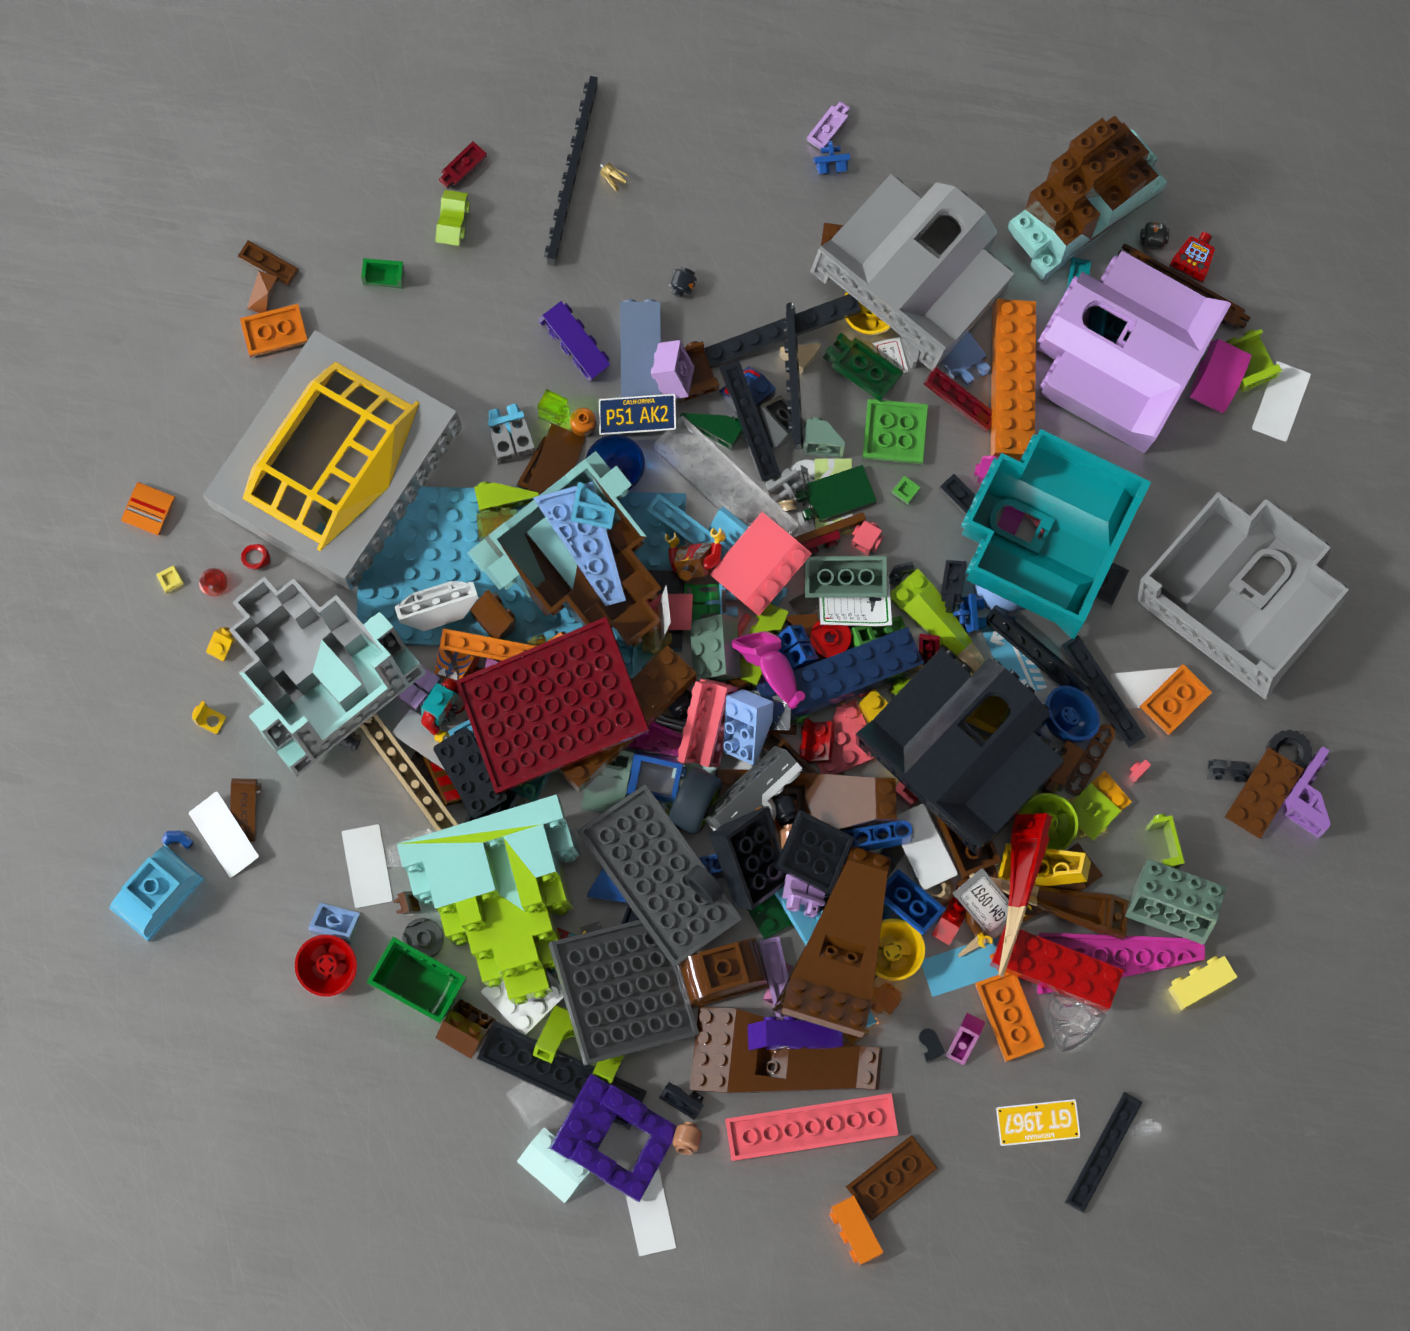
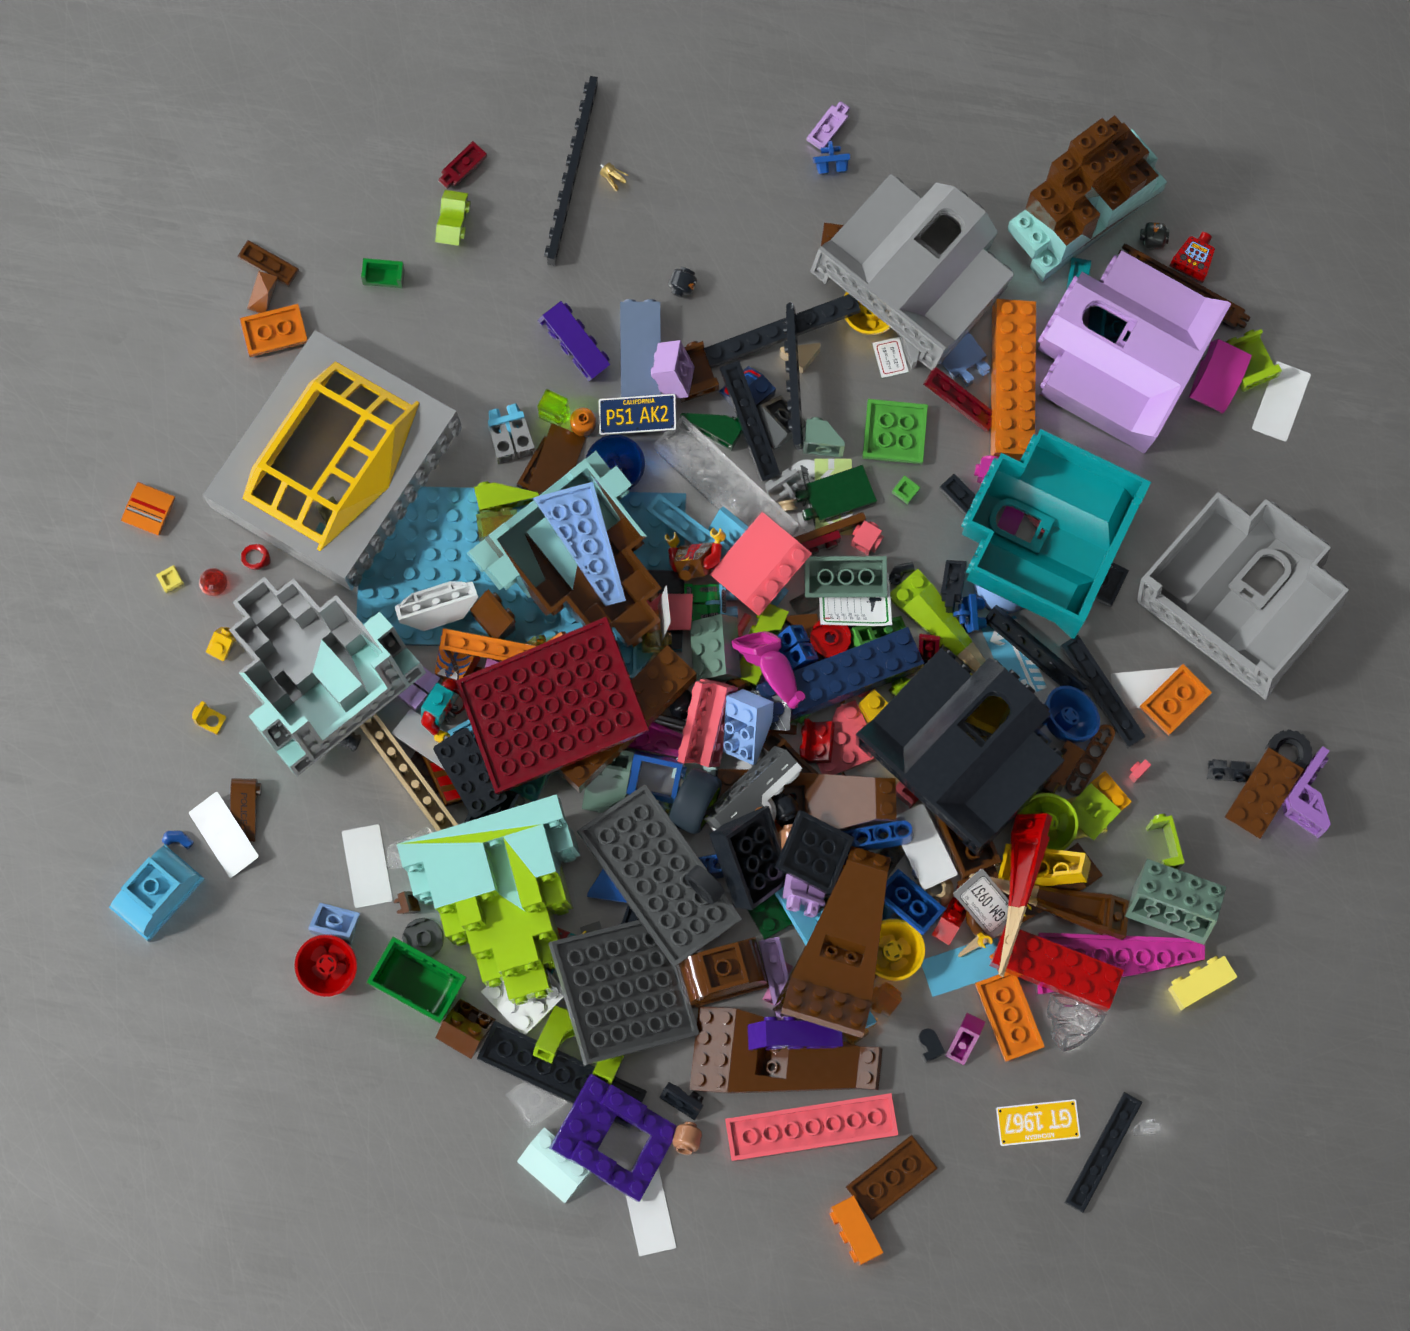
medium azure wing [570,482,615,530] -> none
dark green tile [823,333,903,402] -> none

